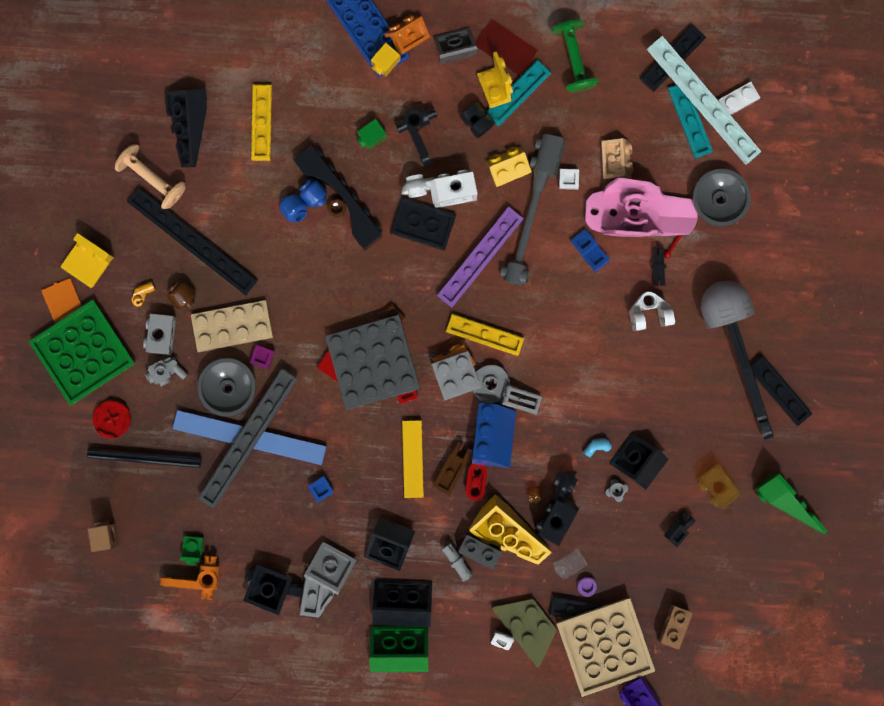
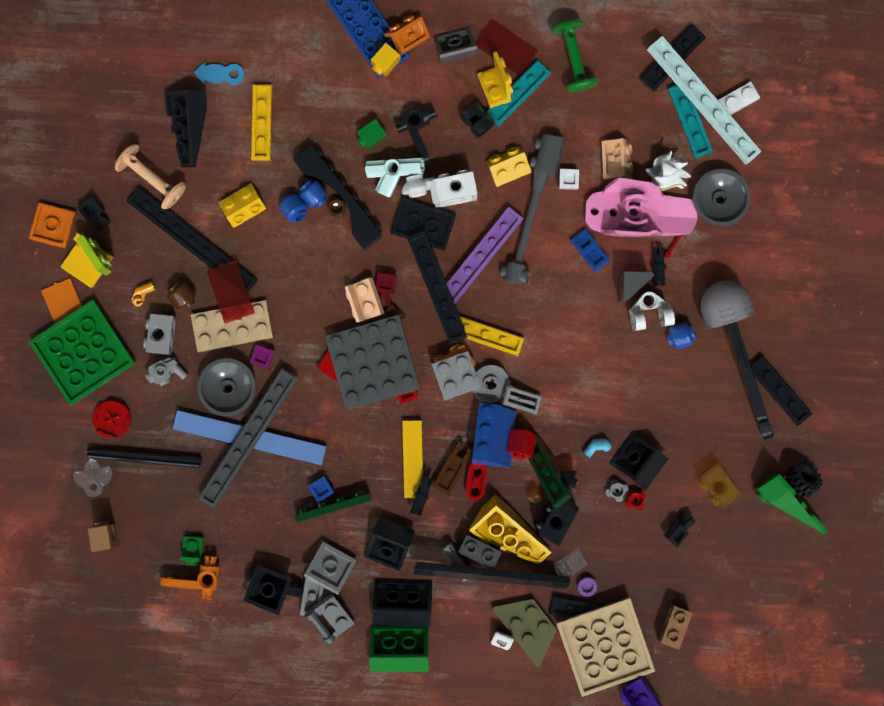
none -> orange tile [28,202,77,249]
none -> clear plate [73,459,112,497]
none -> lime plate [76,235,113,276]
none -> black plate [77,196,111,231]
none -> dark azure brick [194,62,245,85]
none -> clear red piece [207,261,255,324]
none -> yellow bracket [218,183,266,228]
none -> dark green plate [294,491,372,523]
none -> dark grey plate [304,594,355,644]
none -> light nougat bracket [345,278,385,322]
none -> light aqua piece [365,158,425,197]
none -> dark red plate [376,272,397,307]
none -> black plate [407,231,468,345]
none -> black pin [410,476,434,516]
none -> black tile [413,562,570,589]
none -> red brick [506,430,537,460]
none -> dark green plate [528,437,572,508]
none -> dark grey slope [619,271,654,305]
none -> red plate [625,490,646,510]
none -> white hair [645,151,691,191]
none -> blue head [666,322,697,350]
none -> black tyre [785,460,823,498]

